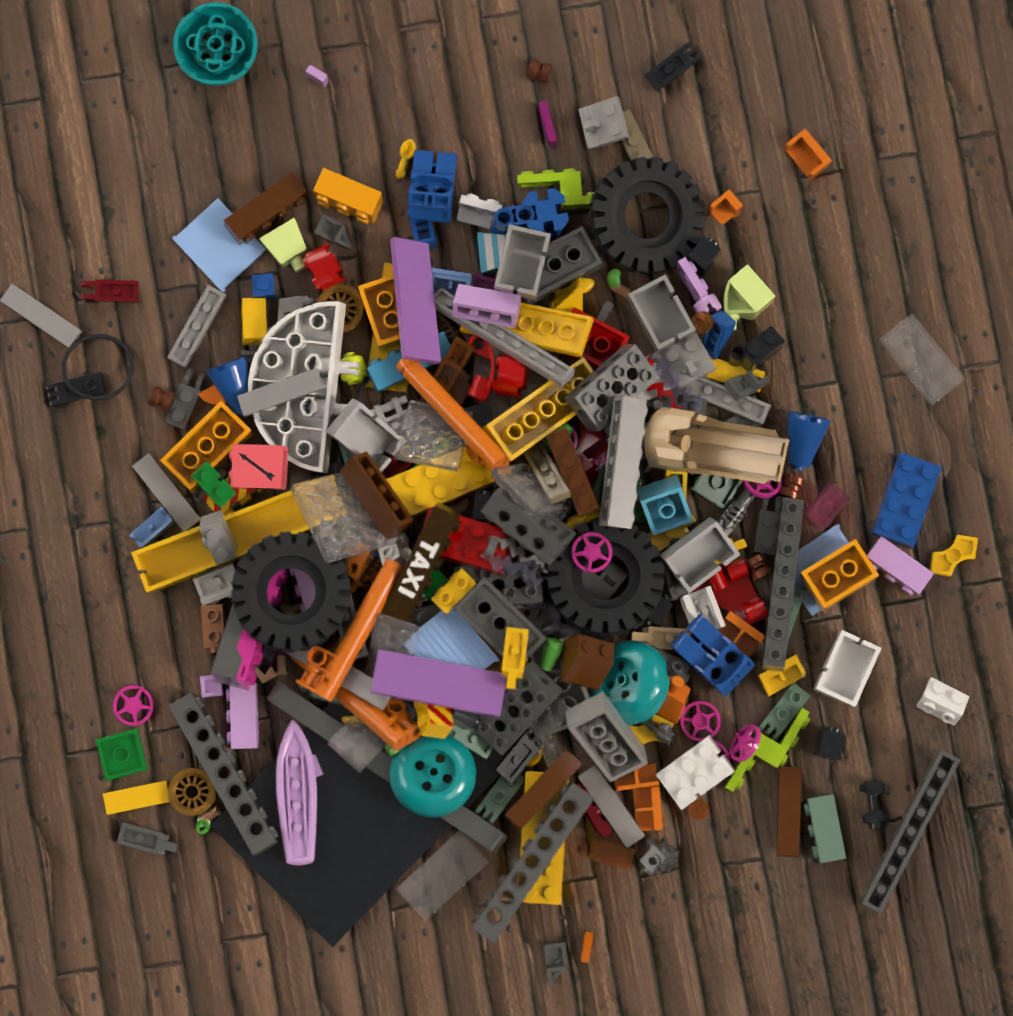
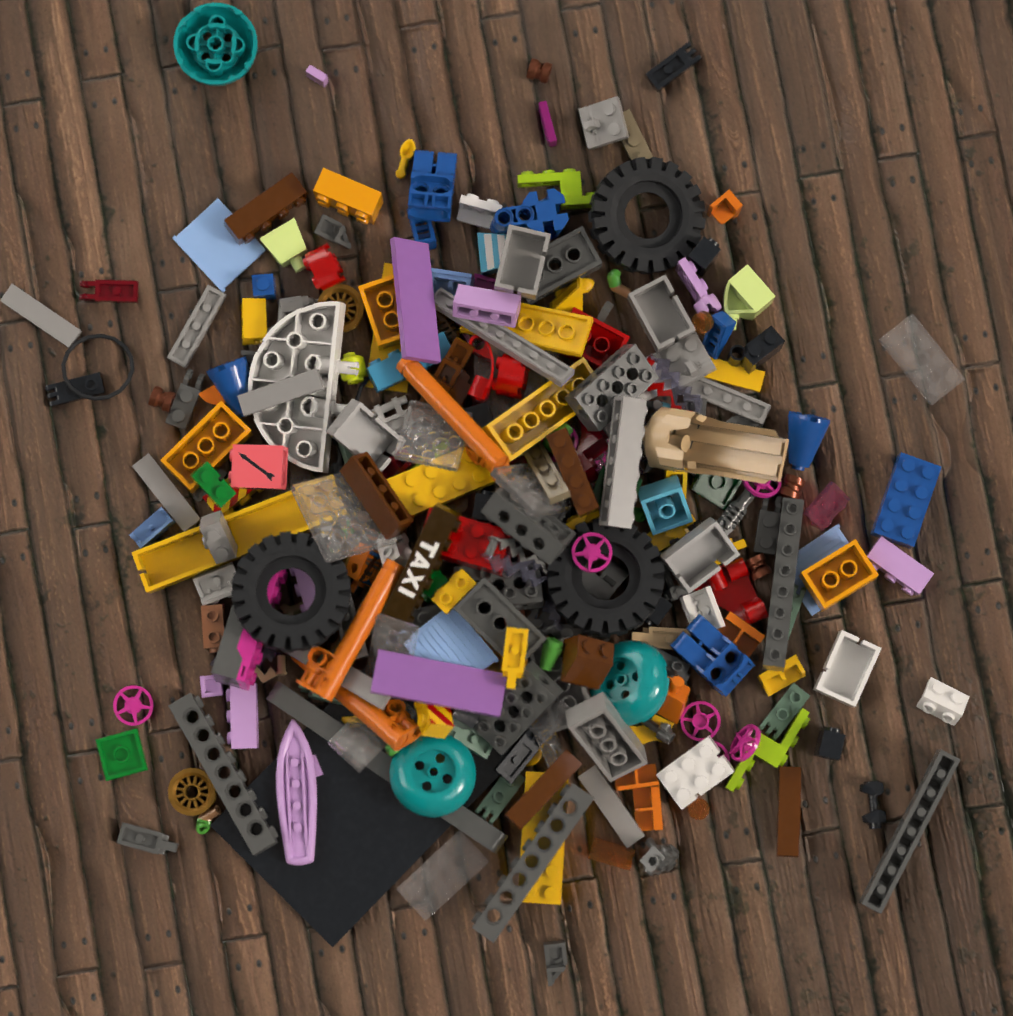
yellow tile [103,780,170,815] -> none
dark red hinge [576,783,612,838] -> none
orange tile [580,931,593,963] -> none
dark grey slope [724,370,770,401] -> none
orange panel [784,128,832,180] -> none
sand green brick [803,794,846,863] -> none
yellow tile [929,535,978,577] -> none

